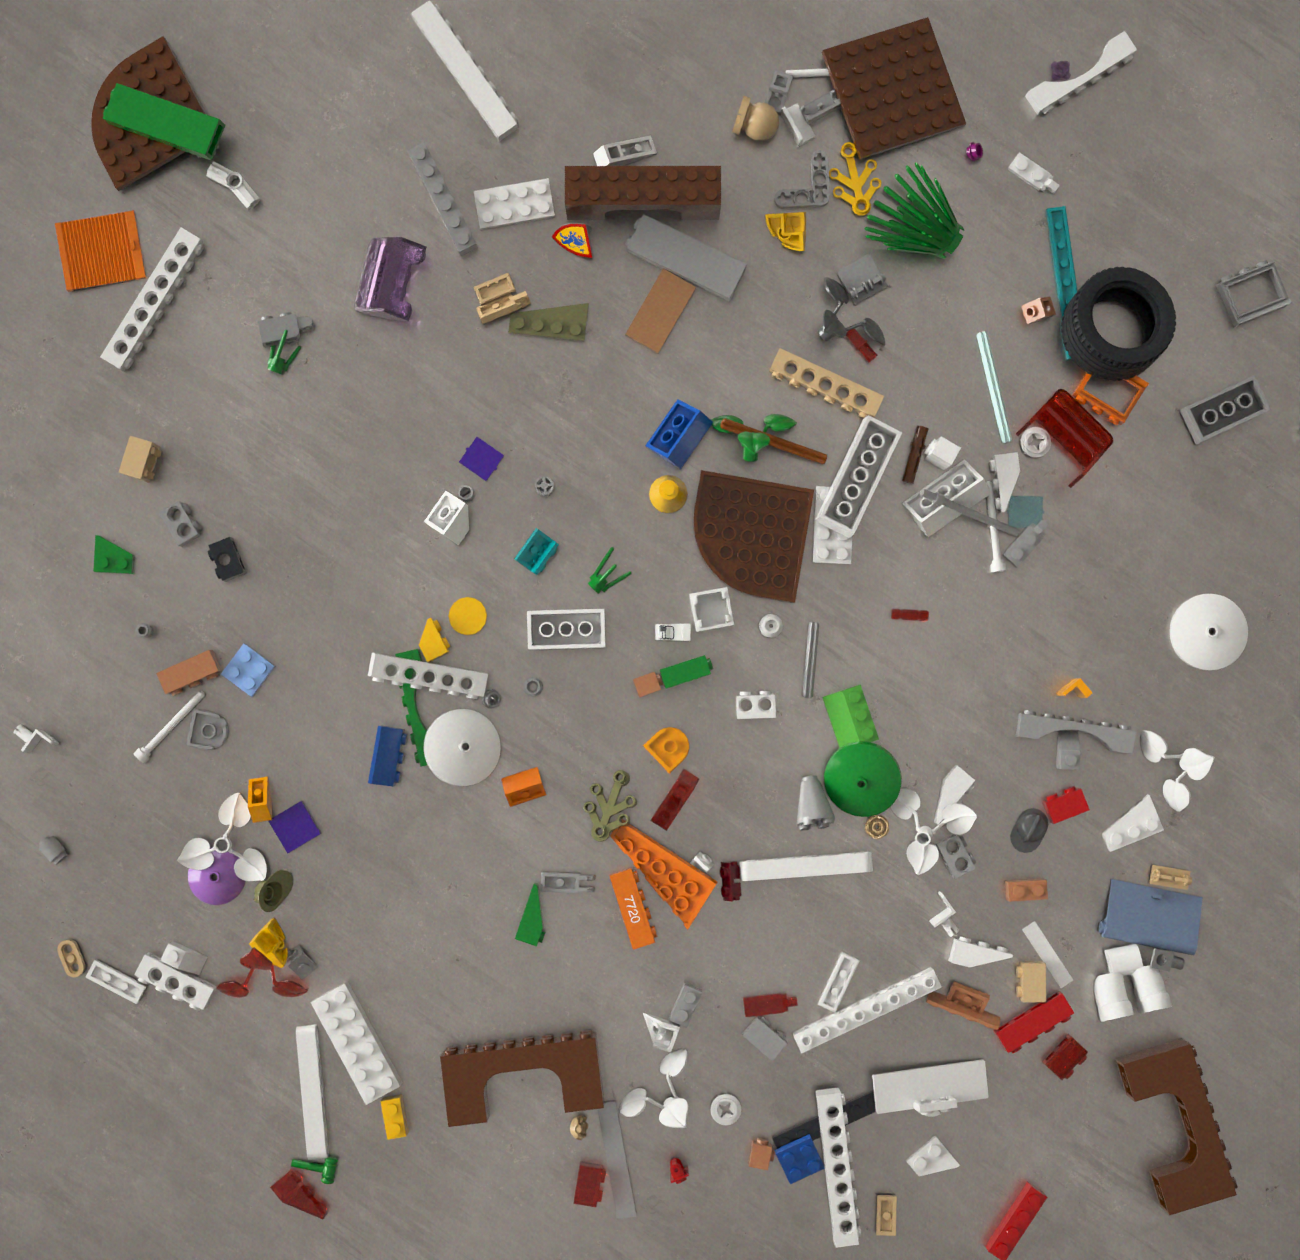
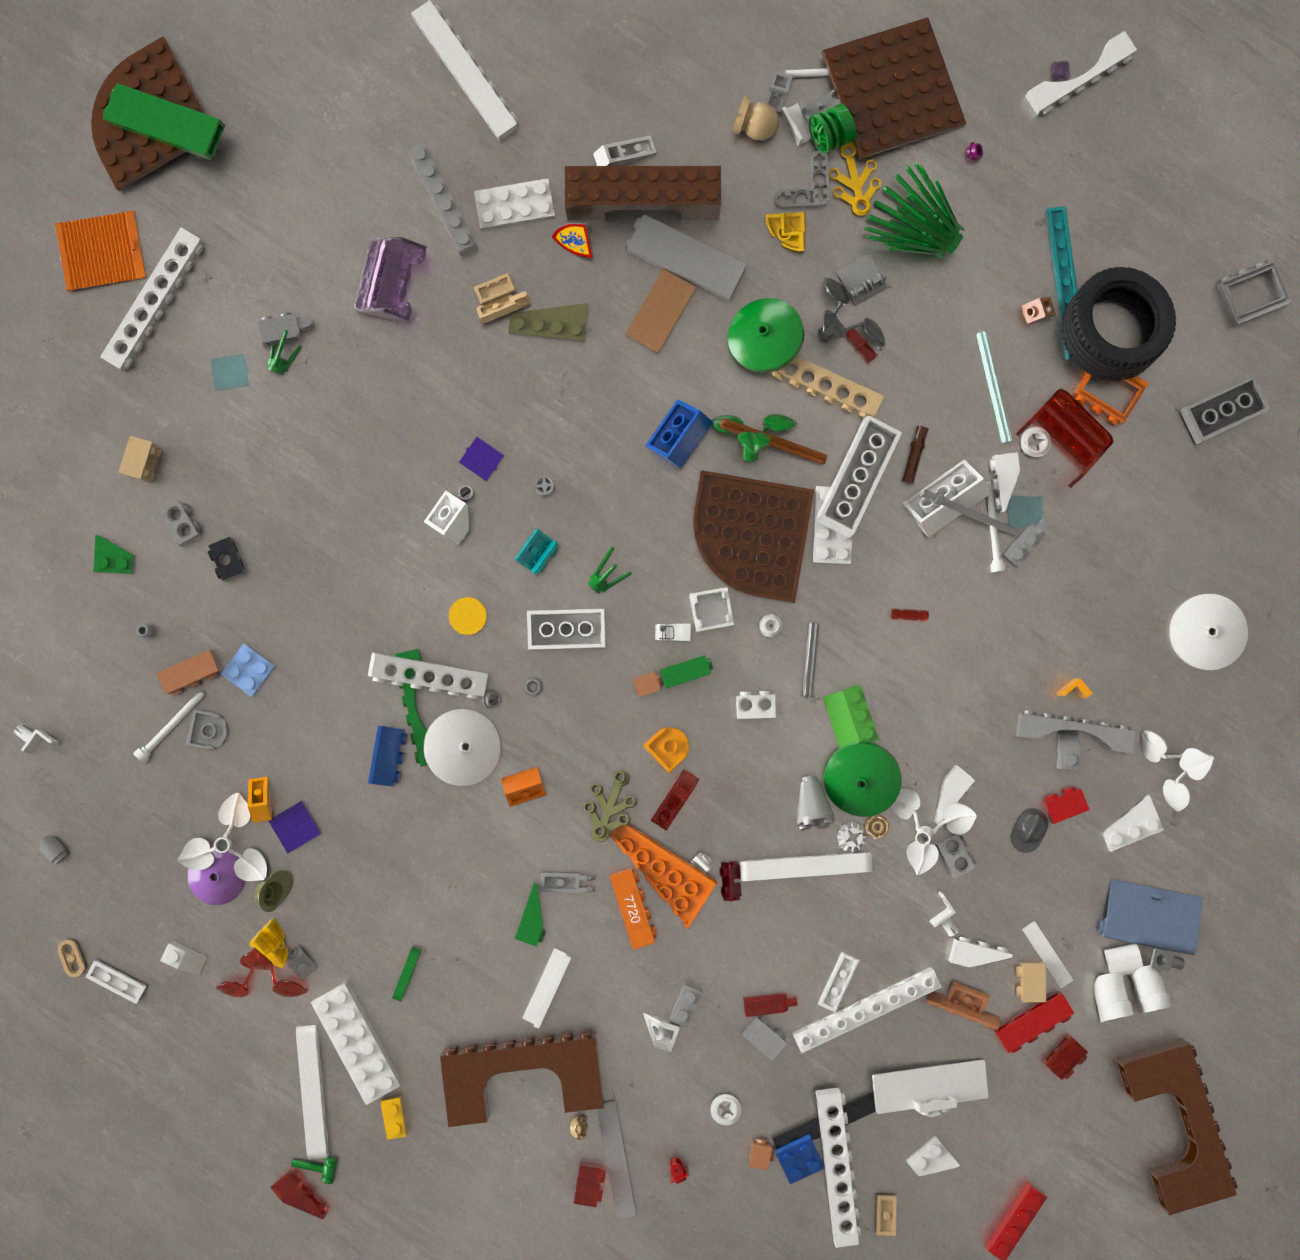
white brick [134,952,217,1011] -> none
white piece [206,162,261,210] -> none
yellow slope [419,618,451,663] -> none
white plant [619,1049,689,1128] -> none
yellow cone [649,475,688,513] -> none
white brick [924,436,961,471] -> none
nougat brick [1004,878,1048,902] -> none
white hinge [1008,152,1060,194] -> none
tan hinge [1149,865,1192,890] -> none
none -> clear light blue piece [211,354,249,390]
none -> green beam [392,946,422,1002]
none -> white fence [522,948,572,1029]
none -> green dish [728,298,804,373]
none -> green wheel [808,103,857,154]
none -> white gear [837,822,868,853]

